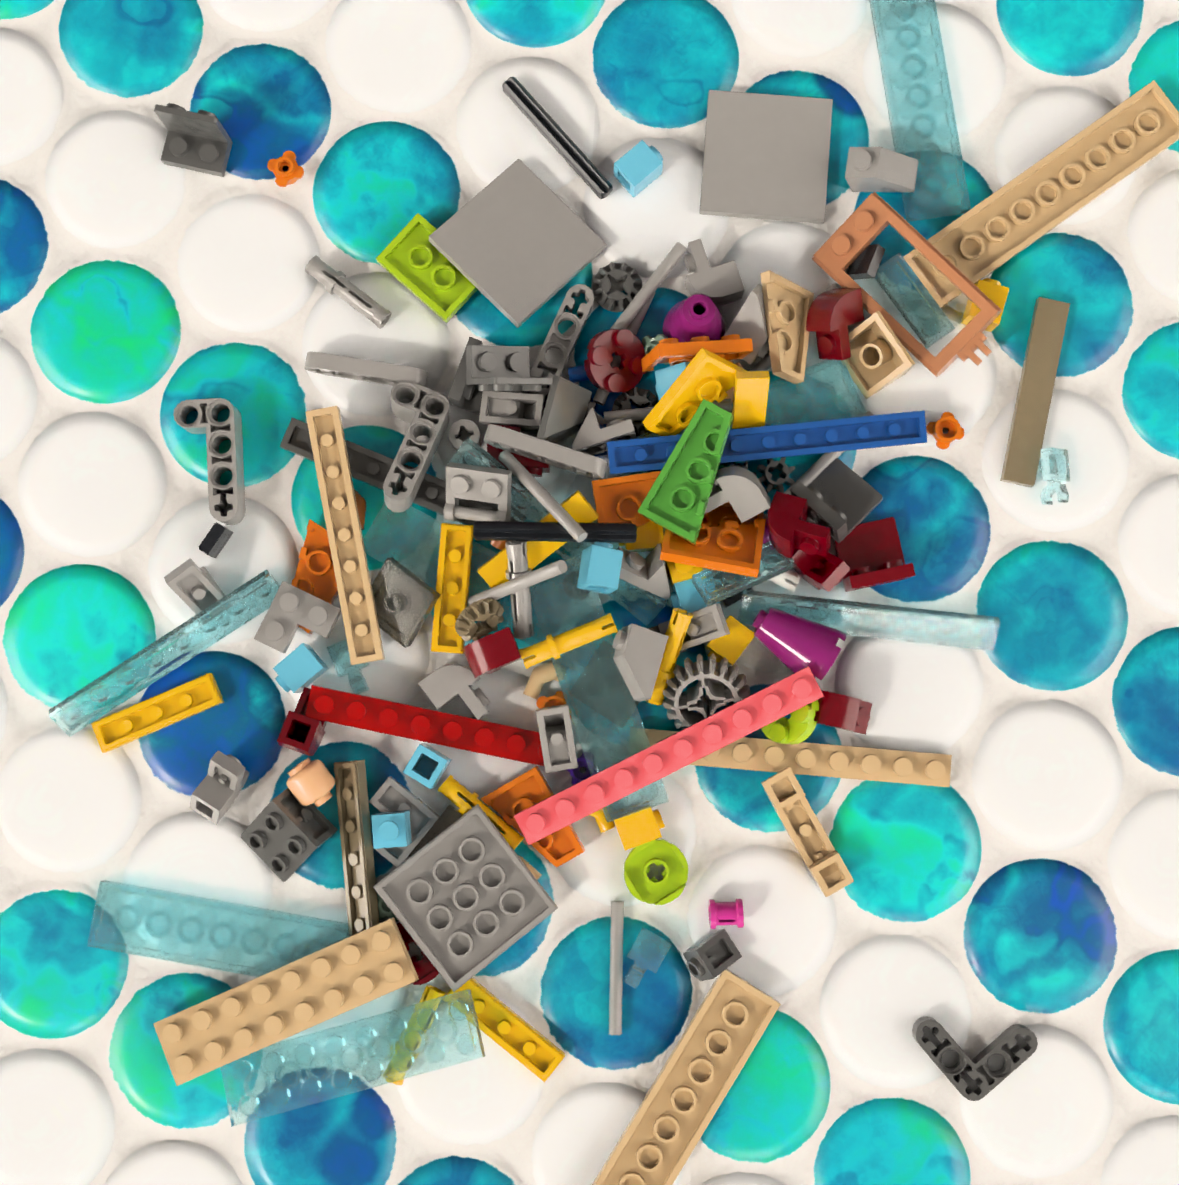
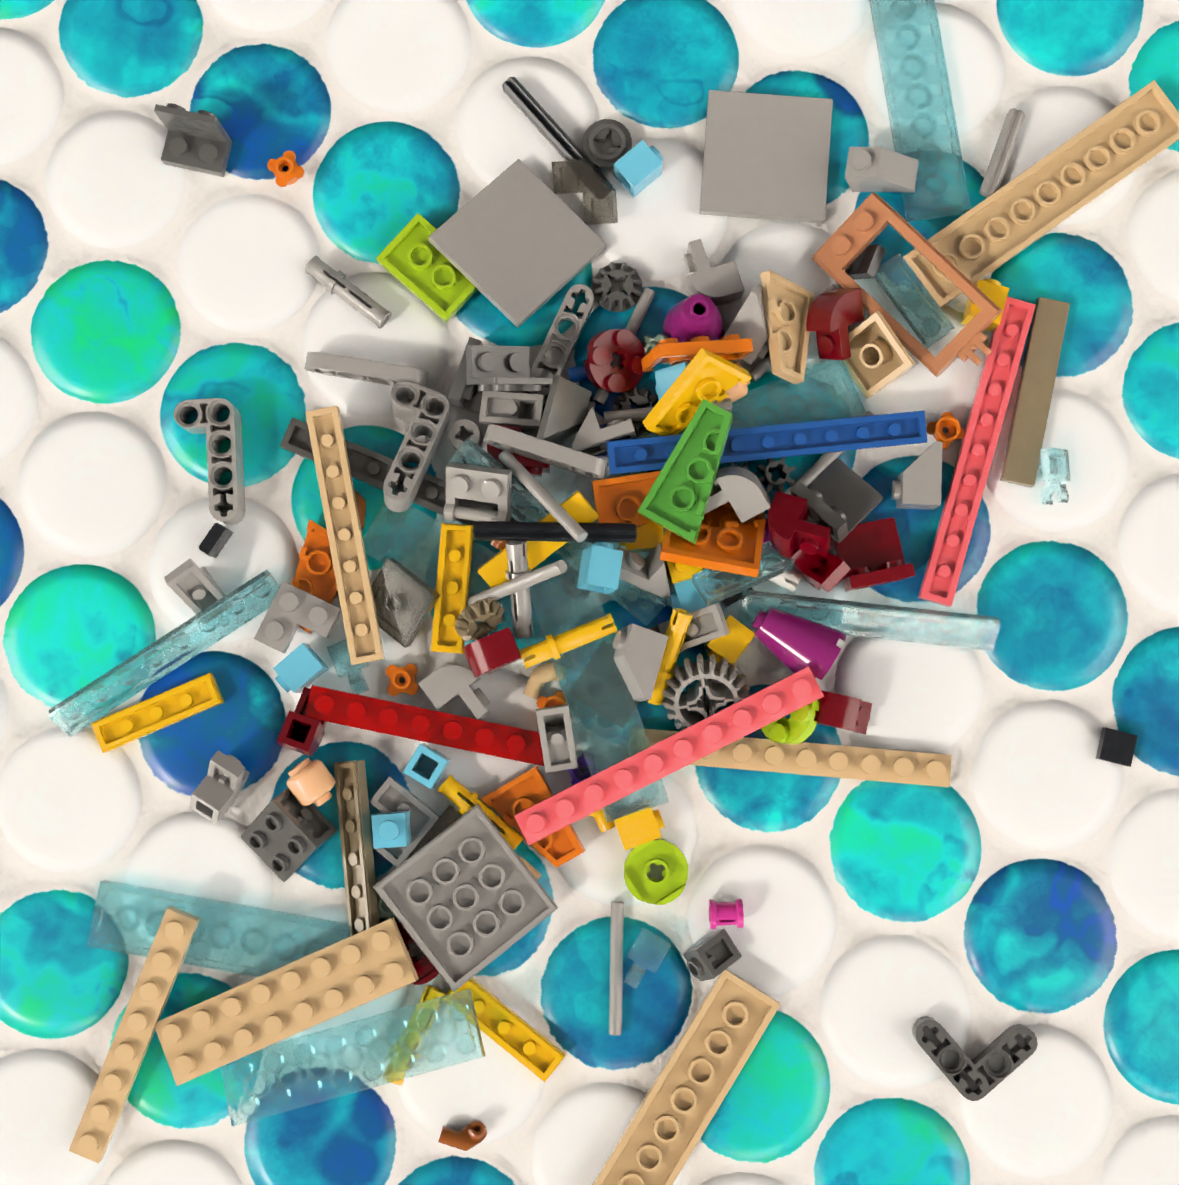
light grey bar [610,242,687,329] -> none
yellow tile [732,371,770,429] -> none
tan slope [761,767,854,897] -> none
none -> tan plate [69,906,201,1164]
none -> orange plate [386,664,419,696]
none -> dark orange arm [438,1120,487,1151]
none -> clear smoke tile [551,159,618,225]
none -> dark grey gear [582,119,632,169]
none -> light grey slope [891,441,942,510]
none -> coral plate [918,296,1036,607]
none -> light grey axle [979,108,1025,197]
none -> black tile [1095,727,1138,767]

